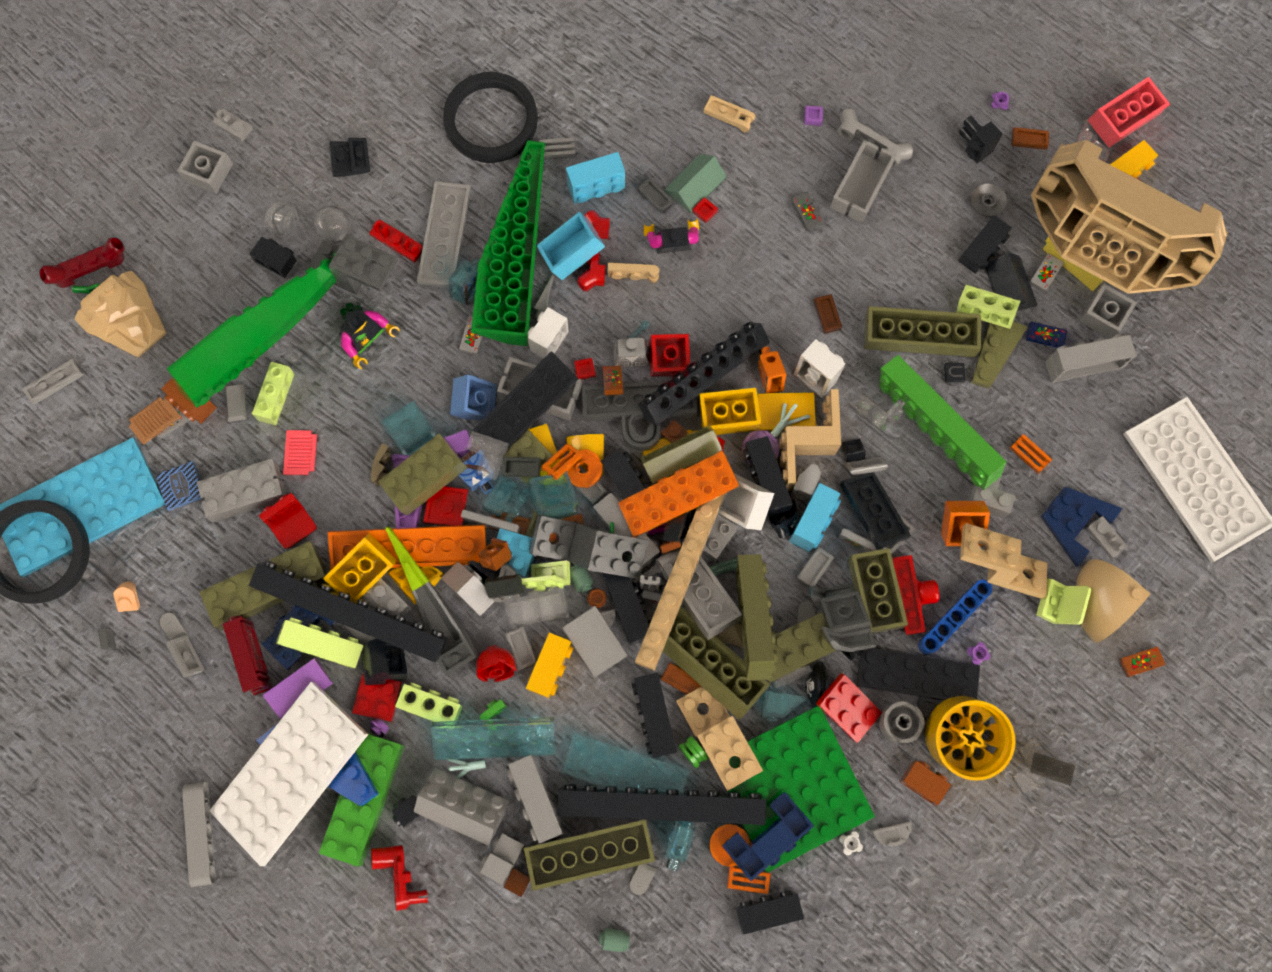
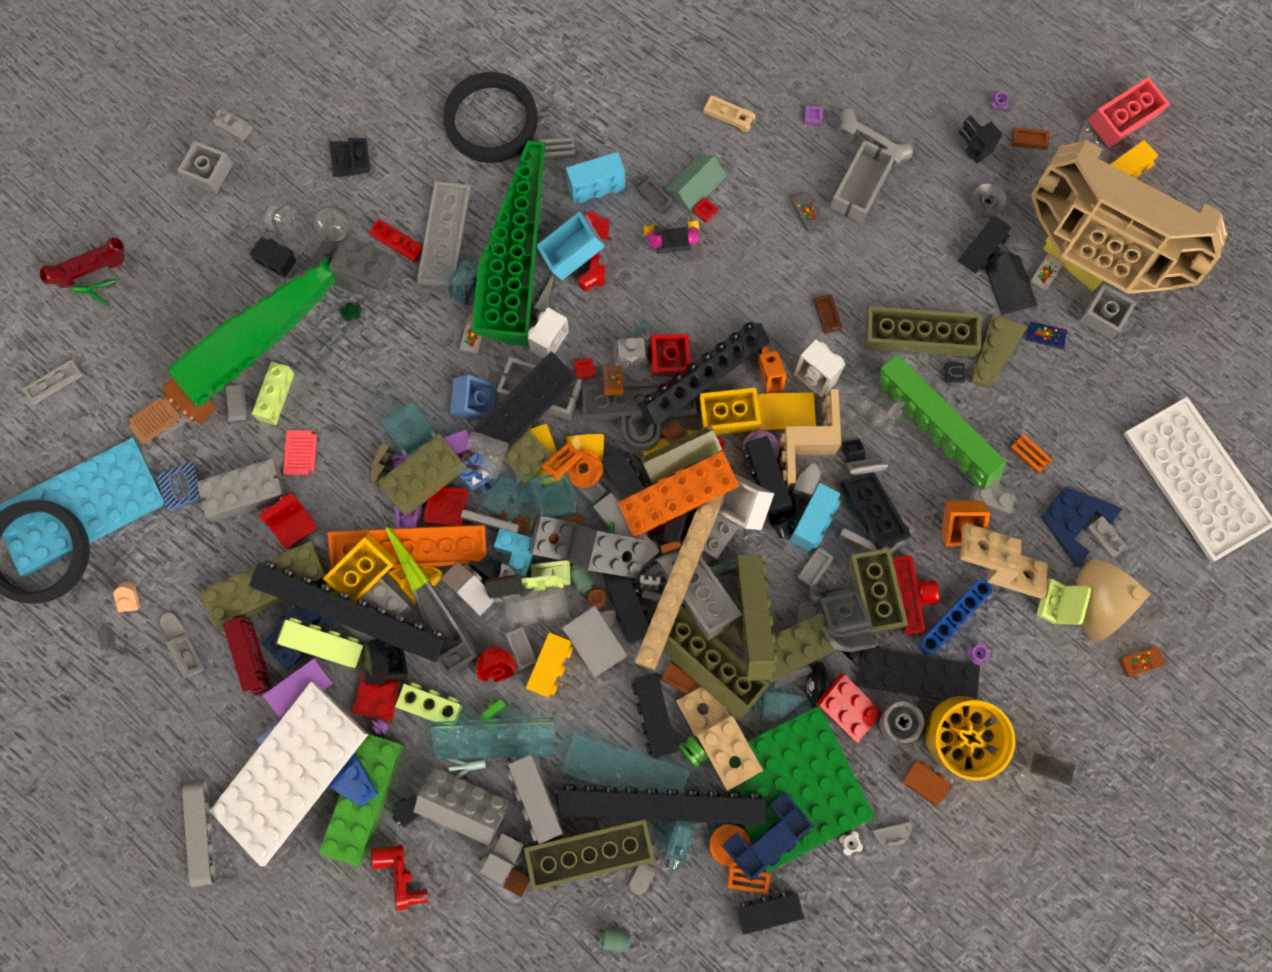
tan wedge [74,271,167,358] -> none
torso [340,309,400,369] -> none
dark orange brick [478,538,512,571] -> none
pearl dark grey tile [502,457,541,477] -> none
tan plate [608,263,659,283] -> none
light aqua plant [770,403,810,438] -> none
yellowish green brick [956,285,1020,329] -> none
light grey piece [1045,334,1137,383] -> none

